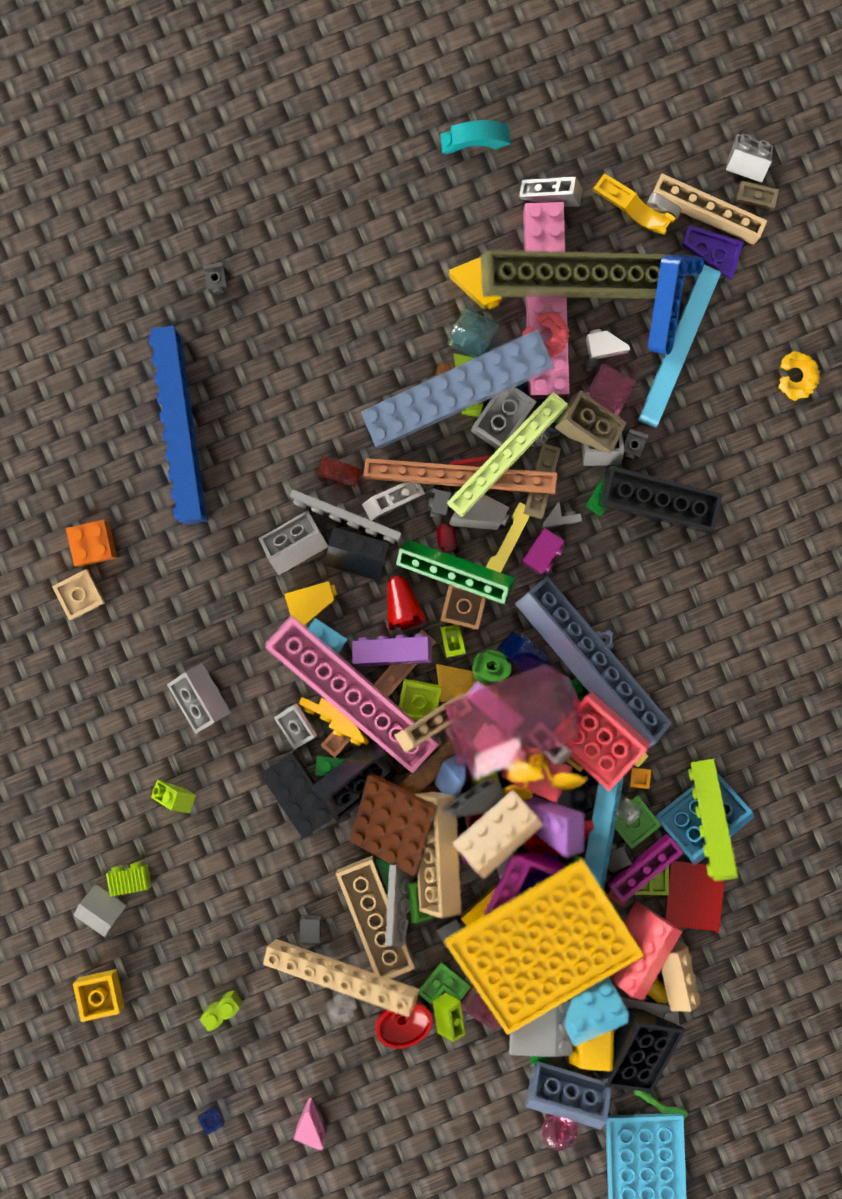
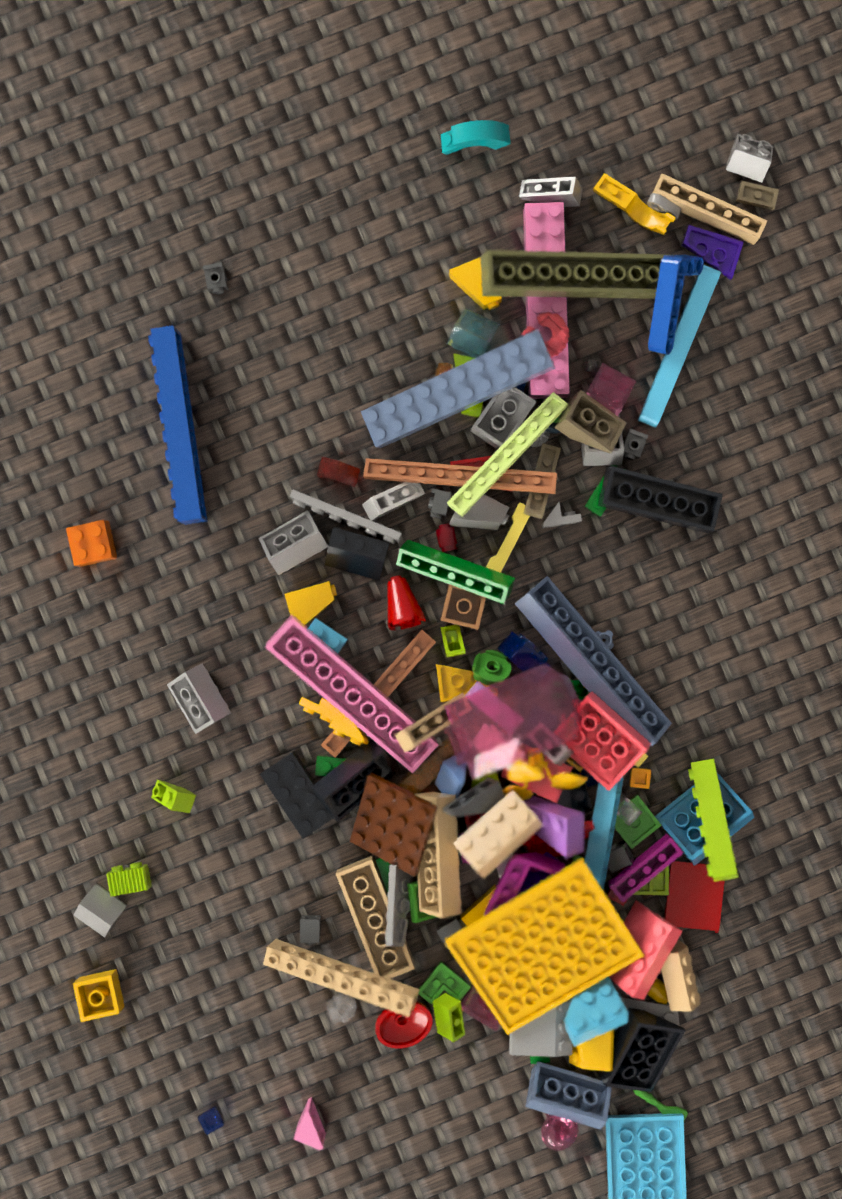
tan plate [52,569,105,621] -> none
lime brick [200,990,242,1031] -> none
light grey slope [274,702,319,750] -> none
medium lavender brick [352,634,432,667] -> none
lime plate [399,678,442,720] -> none
magenta brick [520,528,564,575] -> none
white slope [585,329,630,361] -> none
yellow piece [779,351,820,401] -> none

